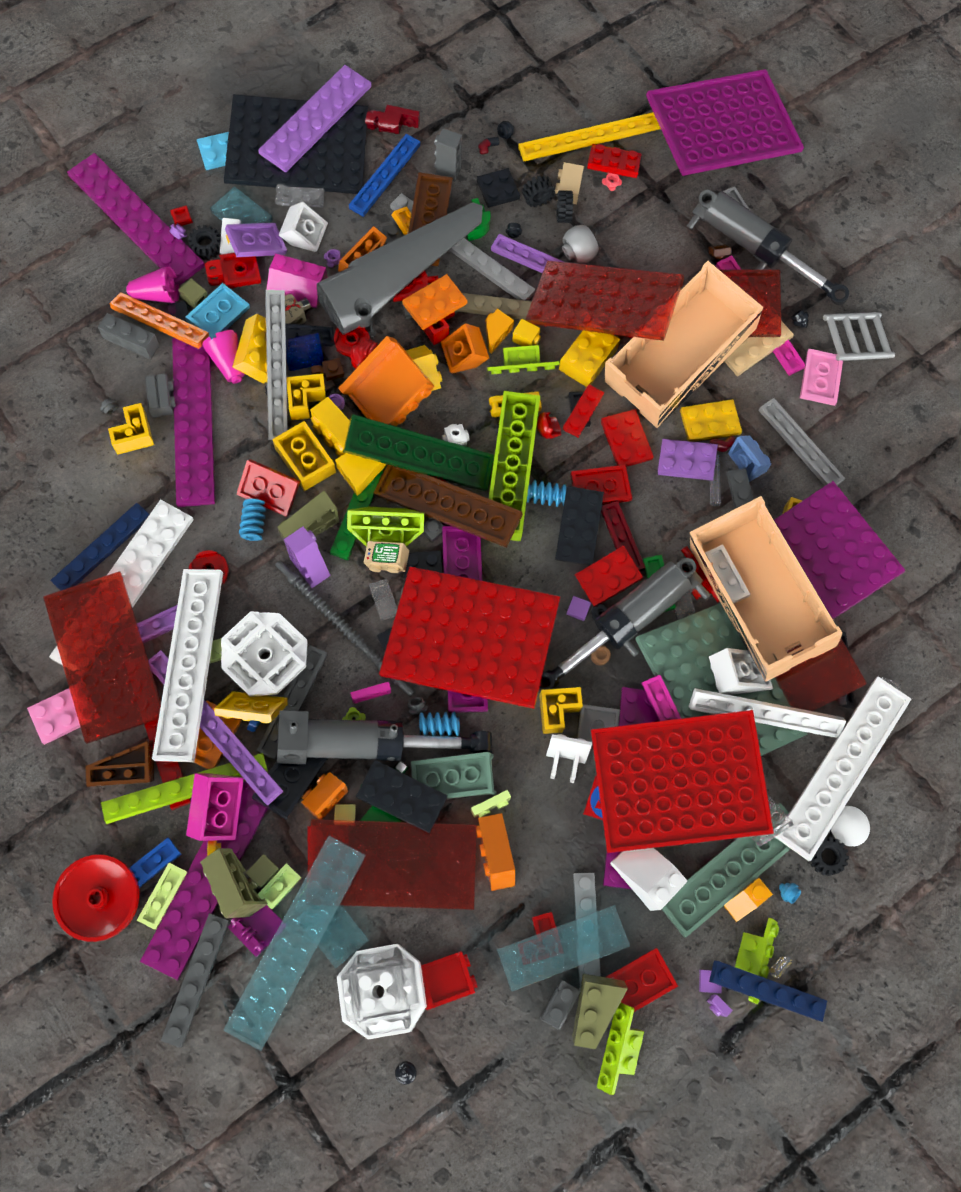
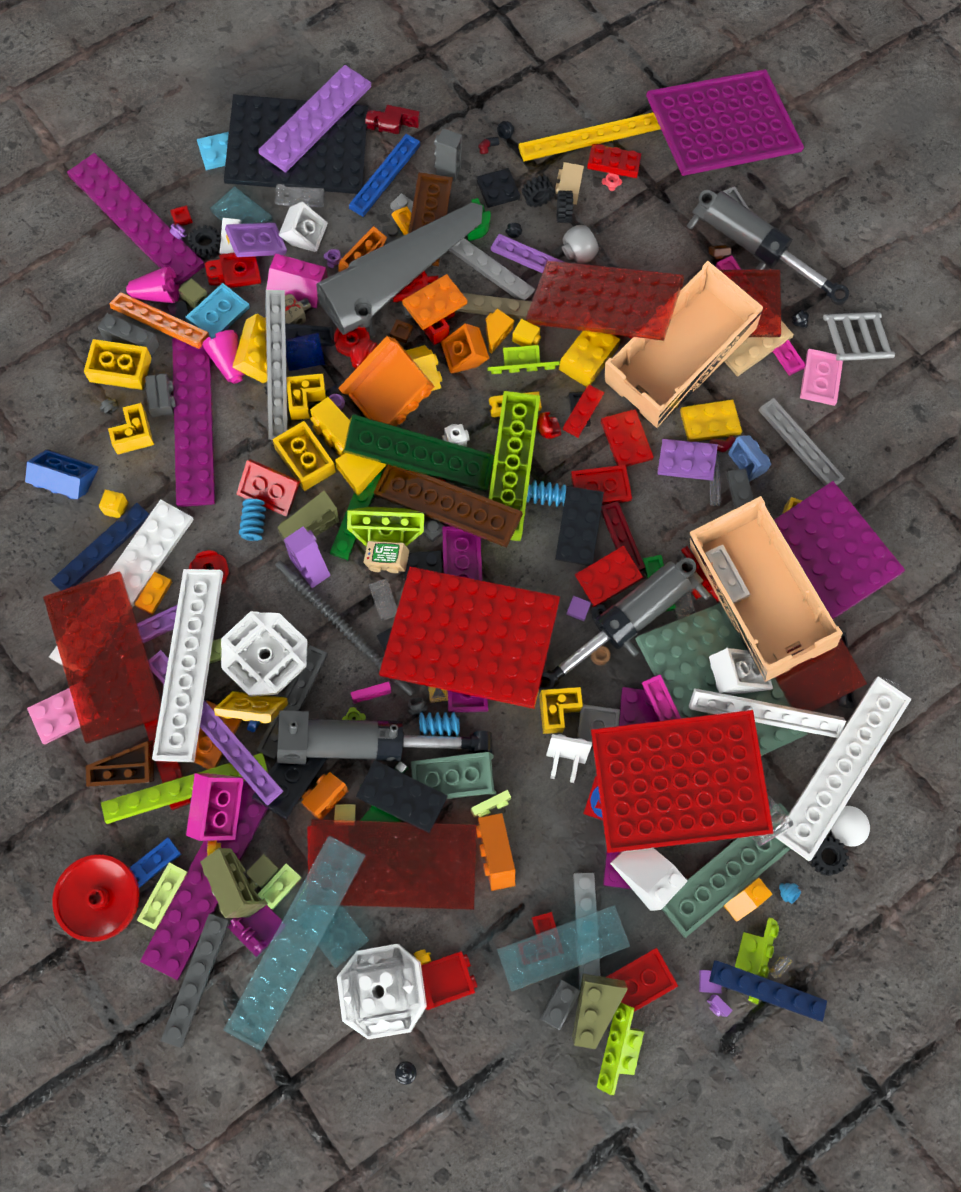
reddish brown plate [311,358,344,381] -> none
none -> blue slope [25,450,98,499]
none -> yellow brick [84,339,152,390]
none -> yellow brick [99,489,129,518]
none -> light orange plate [135,572,173,615]
none -> reddish brown plate [390,320,413,343]
none -> yellow plate [413,949,431,965]
none -> clear tile [428,686,448,703]

